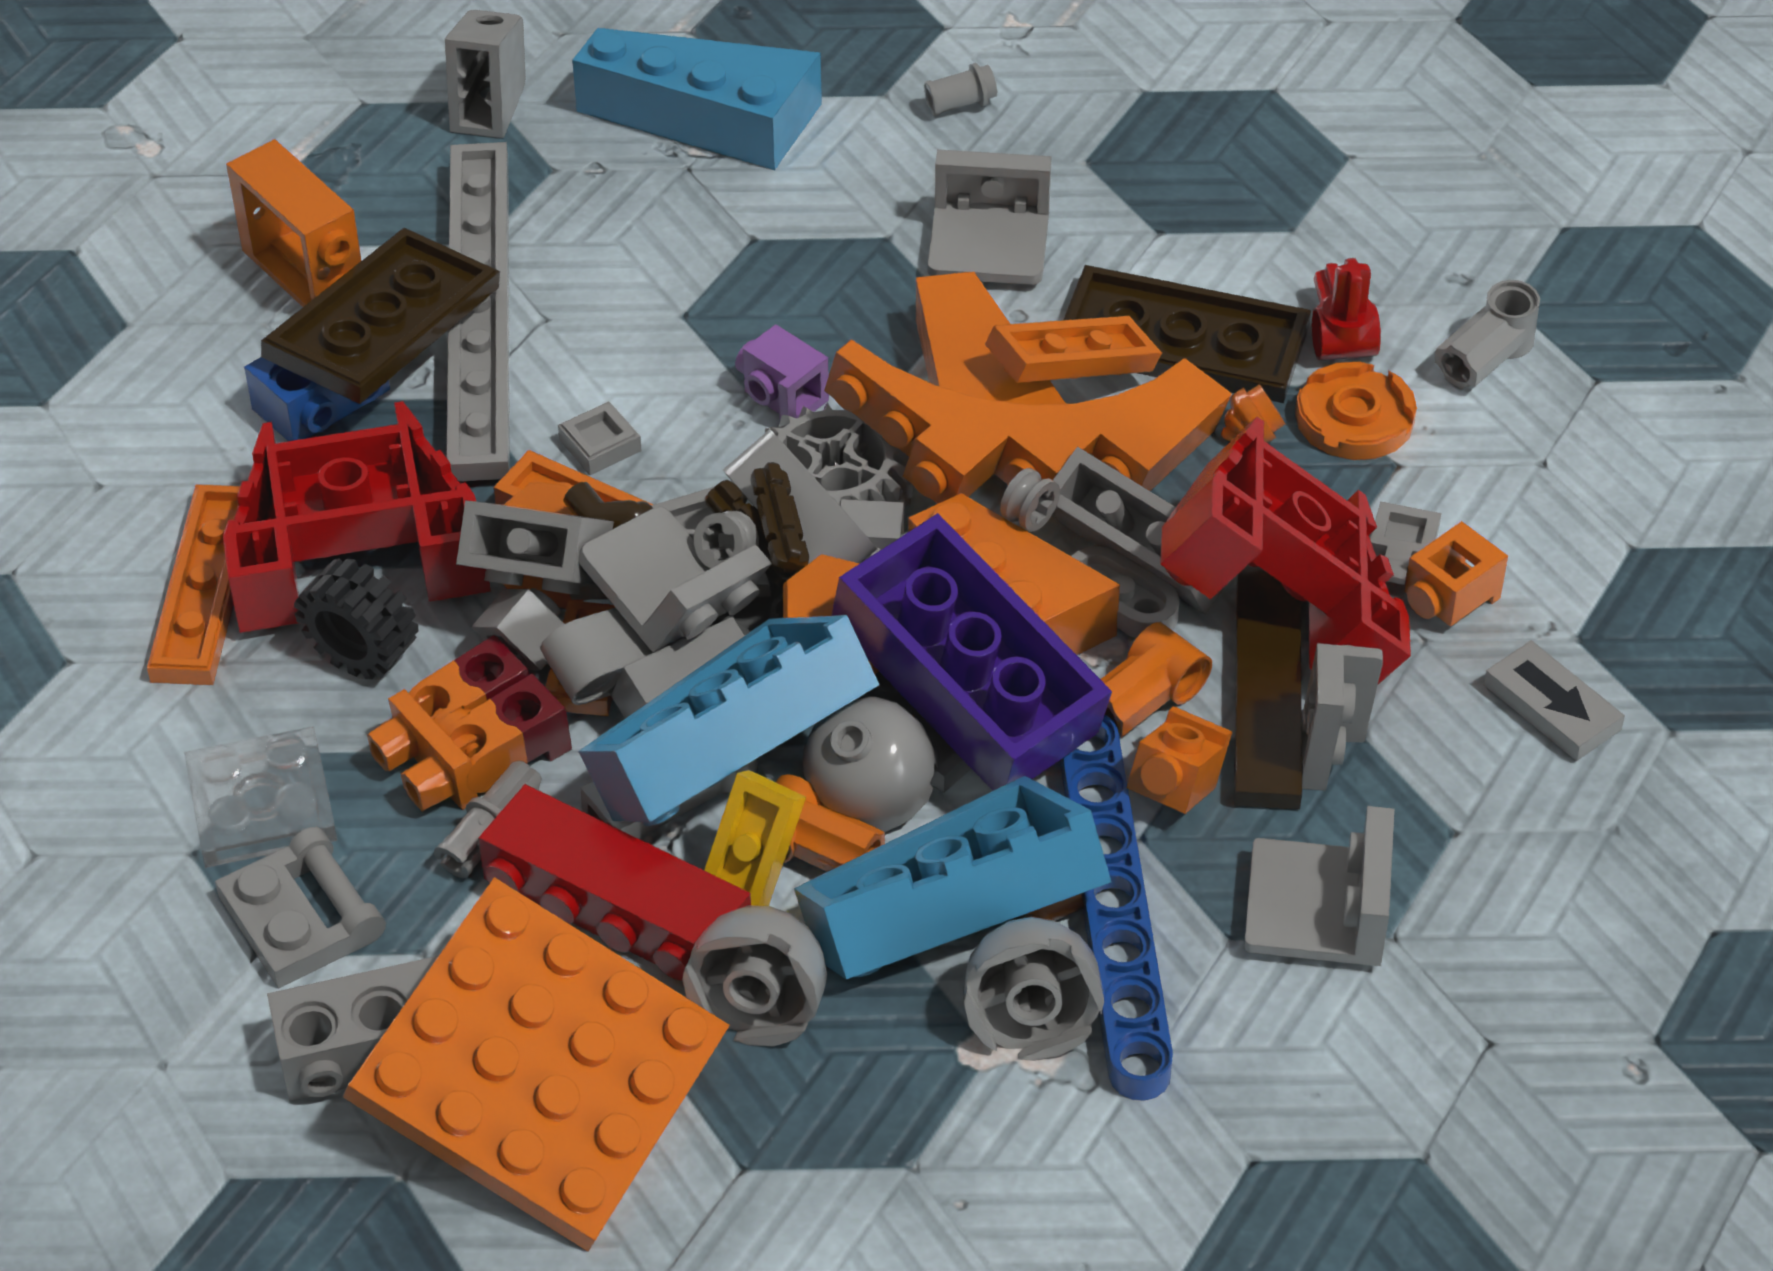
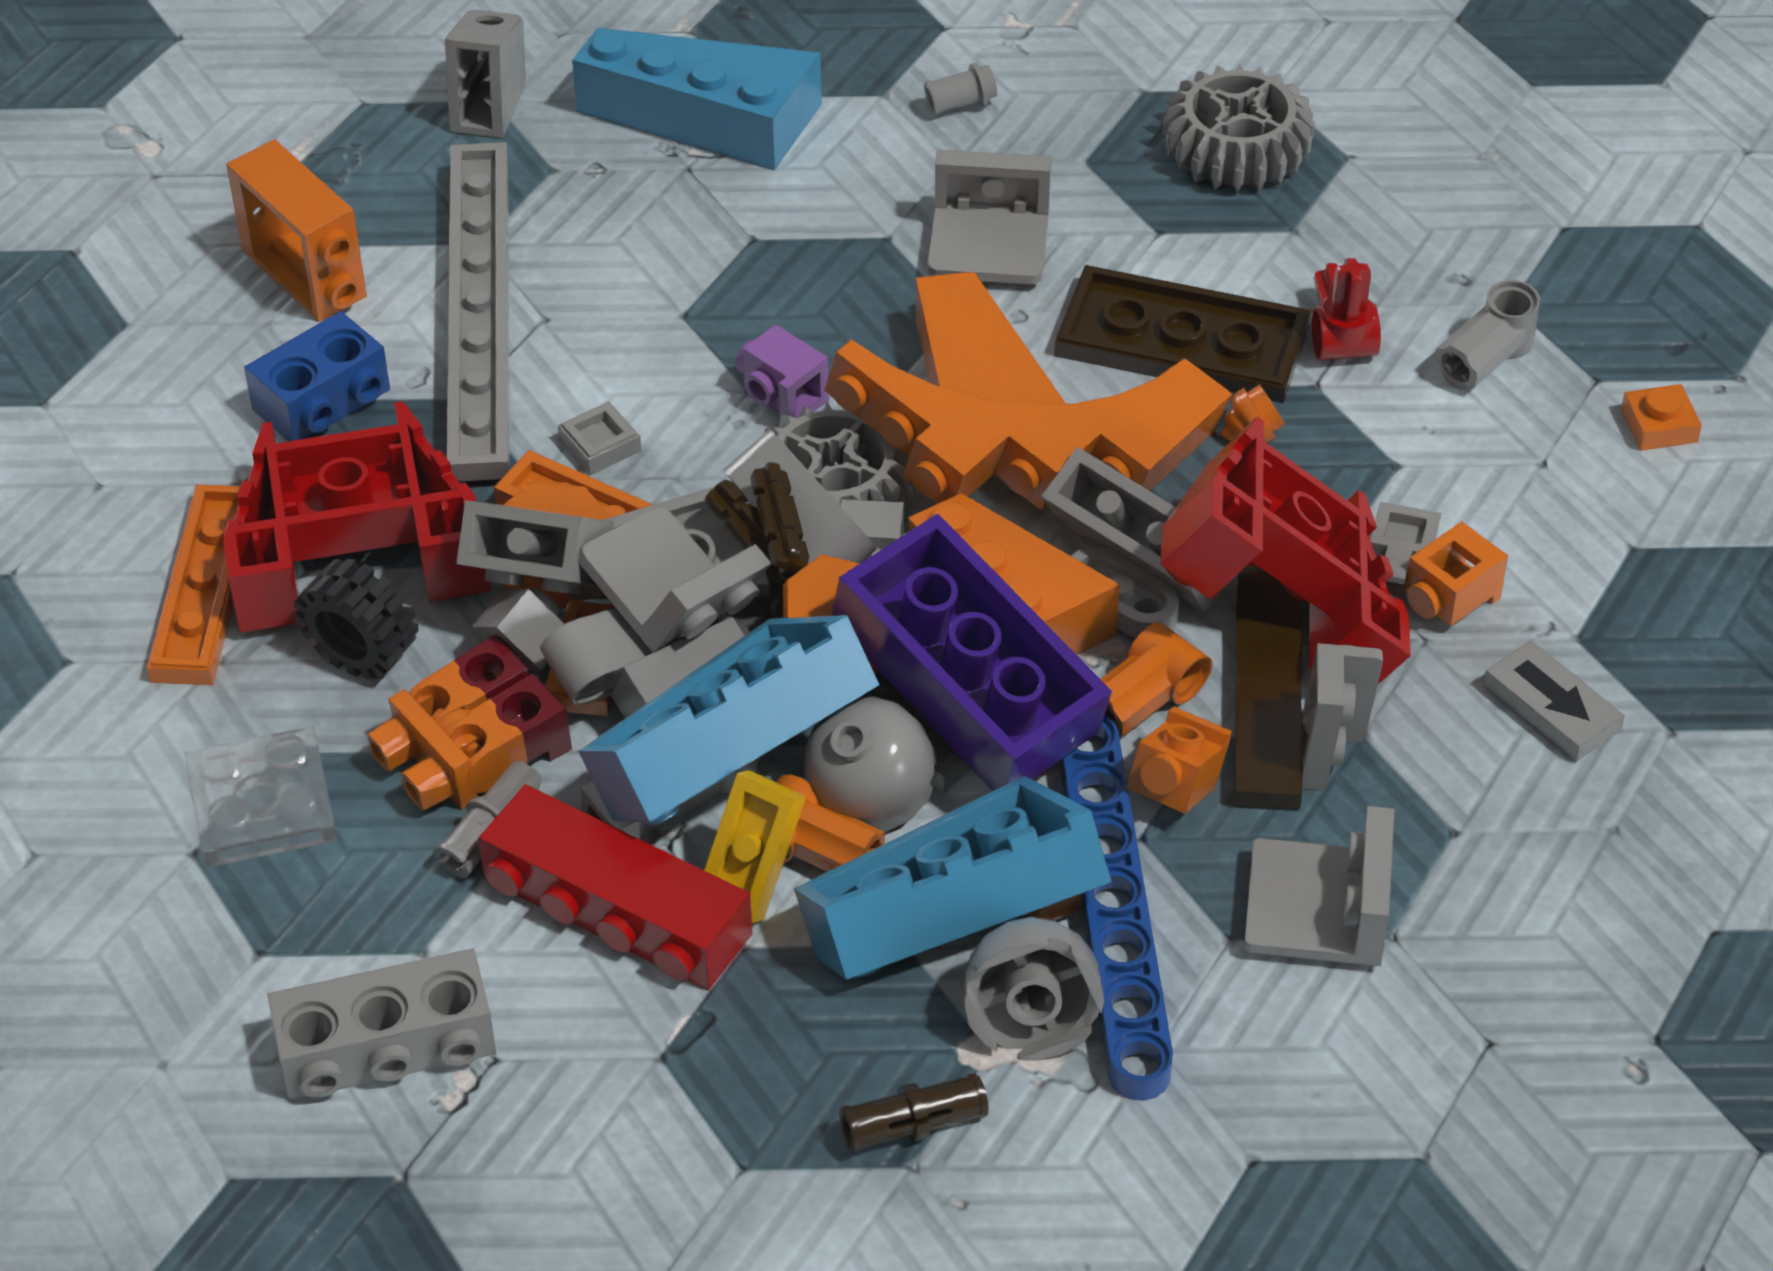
light grey plate [215,827,386,989] -> none
dark brown tile [261,228,500,404] -> none
orange plate [343,877,730,1252] -> none
dark brown arm [563,482,653,529] -> none
light grey cylinder [682,905,827,1046] -> none
light grey bush [694,511,759,568] -> none
orange plate [985,316,1162,383] -> none
light grey bush [1000,468,1060,532] -> none
orange tile [1295,361,1417,460] -> none
none -> dark brown pin [839,1072,989,1152]
none -> light grey gear [1162,64,1315,193]
none -> orange plate [1621,384,1702,451]

